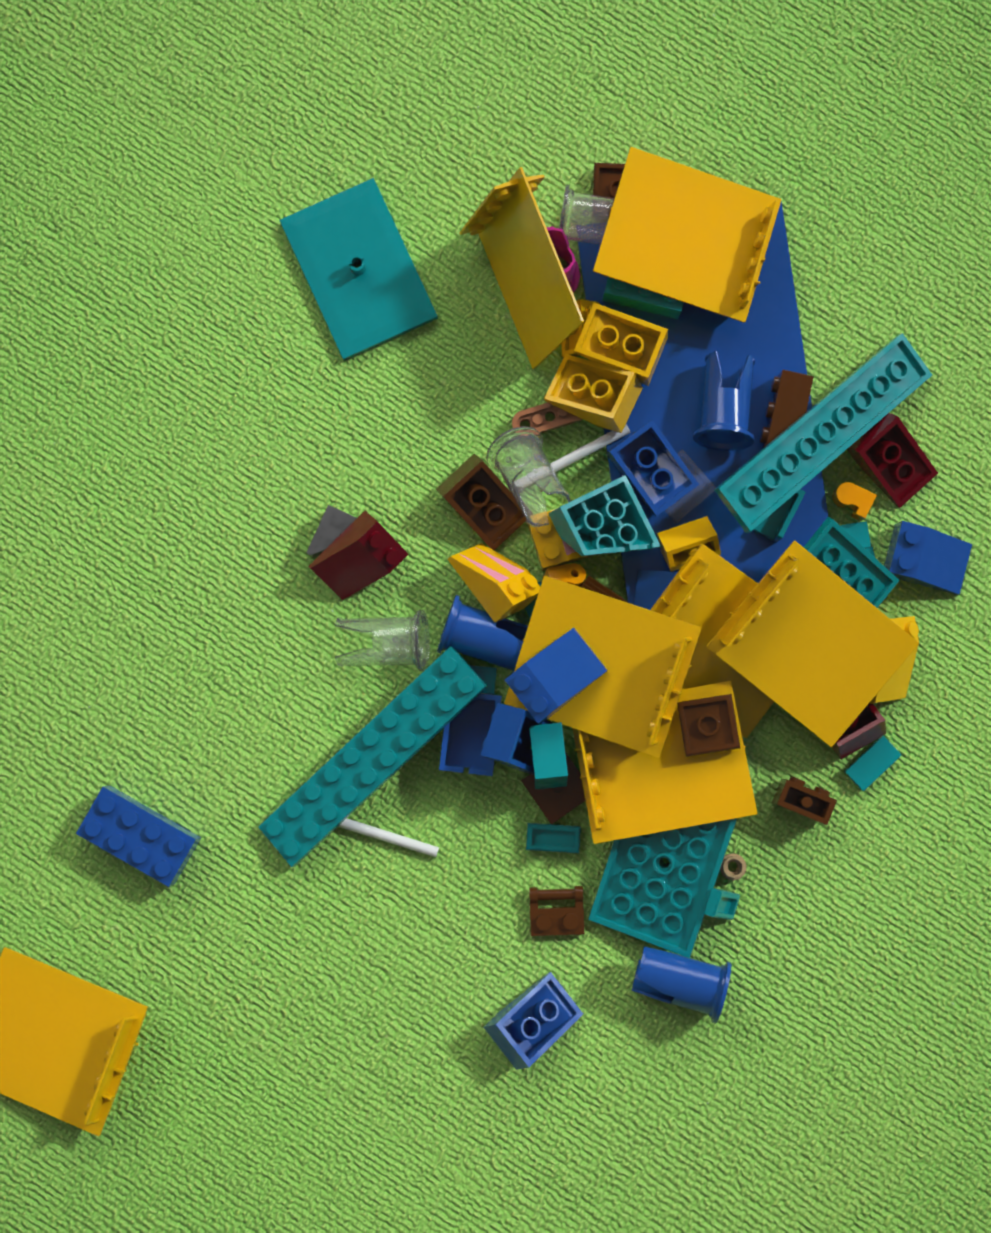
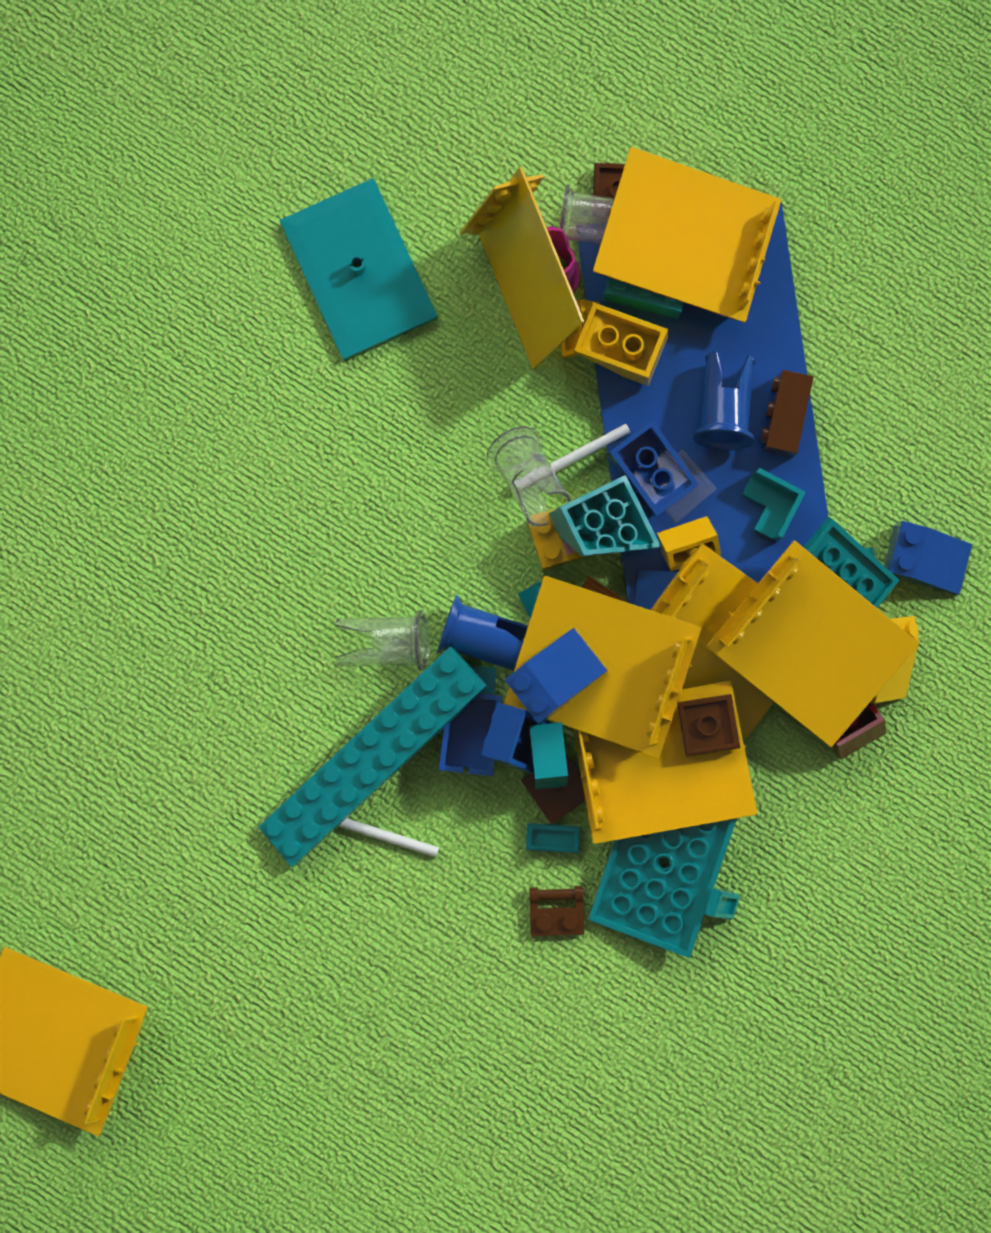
blue brick [76,786,201,887] -> none
flat silver slope [306,505,357,558] -> none
dark red slope [308,511,409,600] -> none
reddish brown slope [436,454,532,550] -> none
yellow slope [447,543,540,623] -> none
blue slope [483,972,583,1070] -> none
nougat plate [512,402,583,438] -> none
light orange leg [543,563,586,587] -> none
yellow slope [544,354,643,433] -> none
blue piece [632,946,732,1024] -> none
teal plate [714,333,932,533] -> none
tan plate [720,853,746,880] -> none
reddish brown brick [772,776,837,825] -> none
light orange leg [832,482,877,521] -> none
teal tile [840,521,871,548] -> none
teal tile [843,736,902,791] -> none
dark red slope [847,413,938,508] -> none

